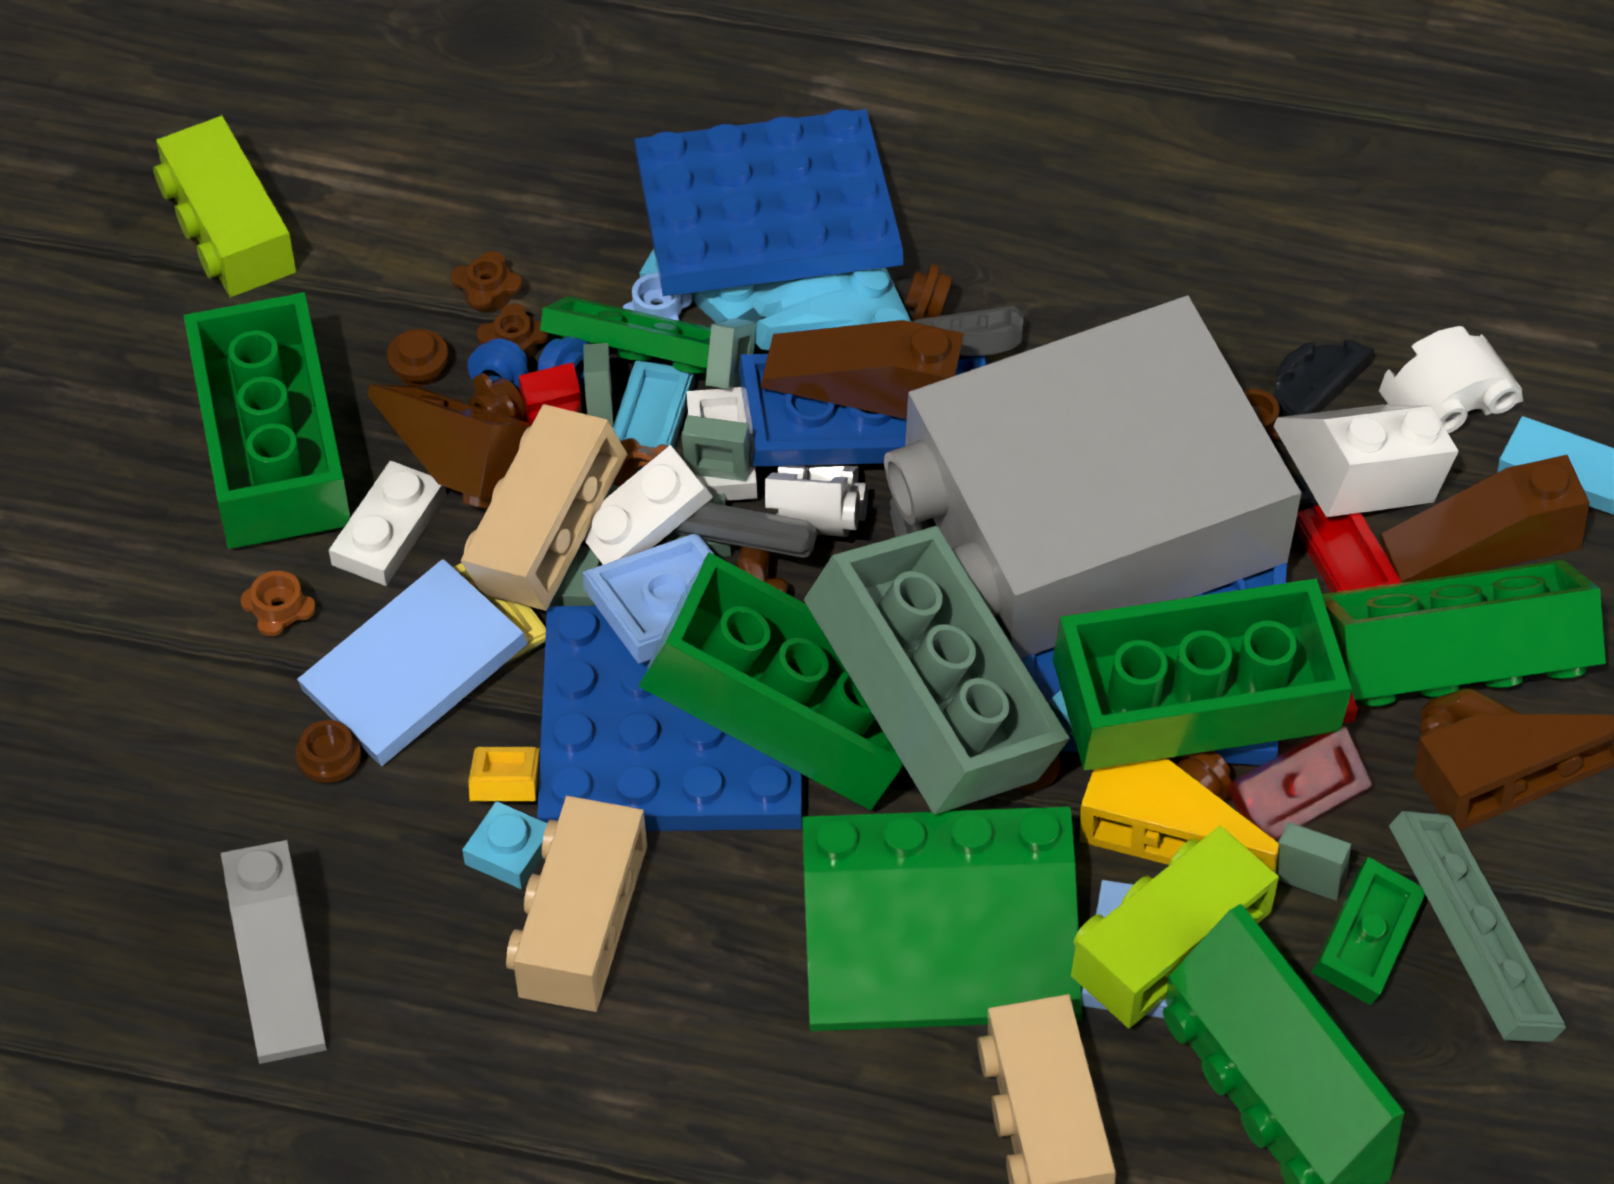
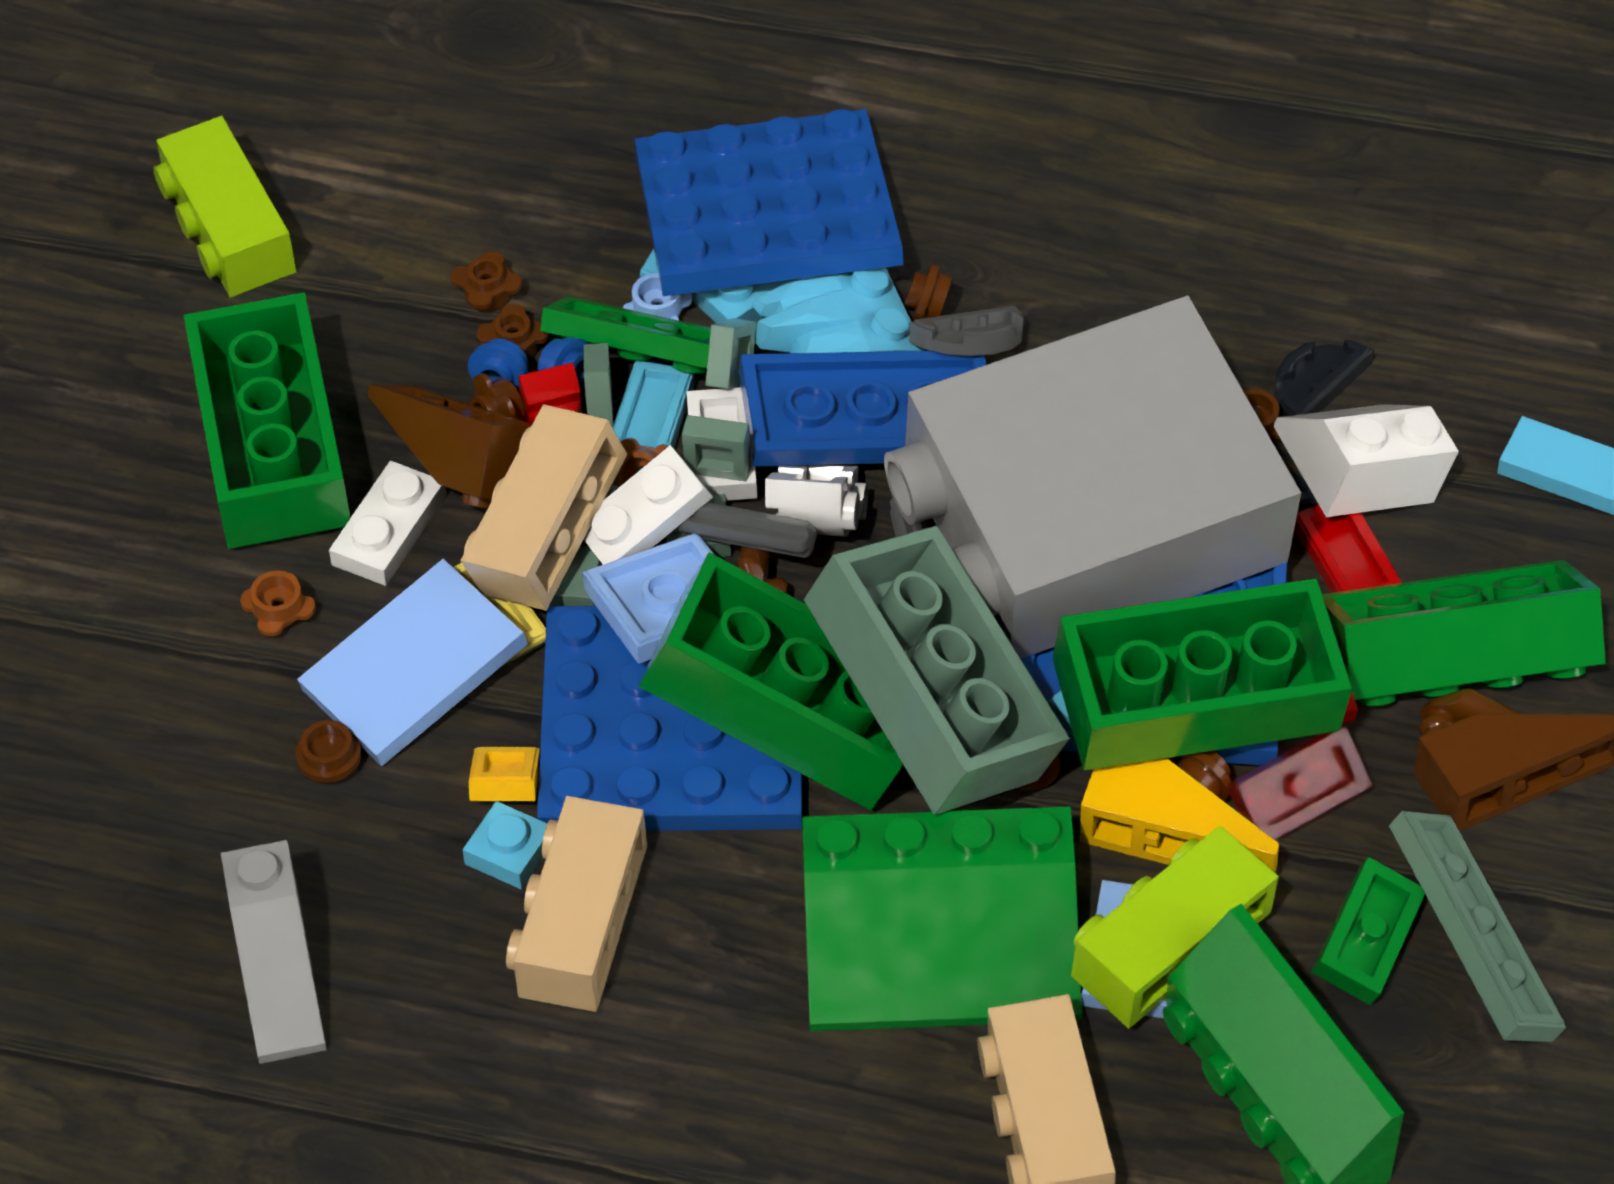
reddish brown plate [387,329,448,386] -> none
reddish brown slope [761,320,964,419] -> none
sand green tile [1276,822,1351,901] -> none
white cylinder [1379,326,1523,433] -> none
reddish brown slope [1380,454,1590,583] -> none

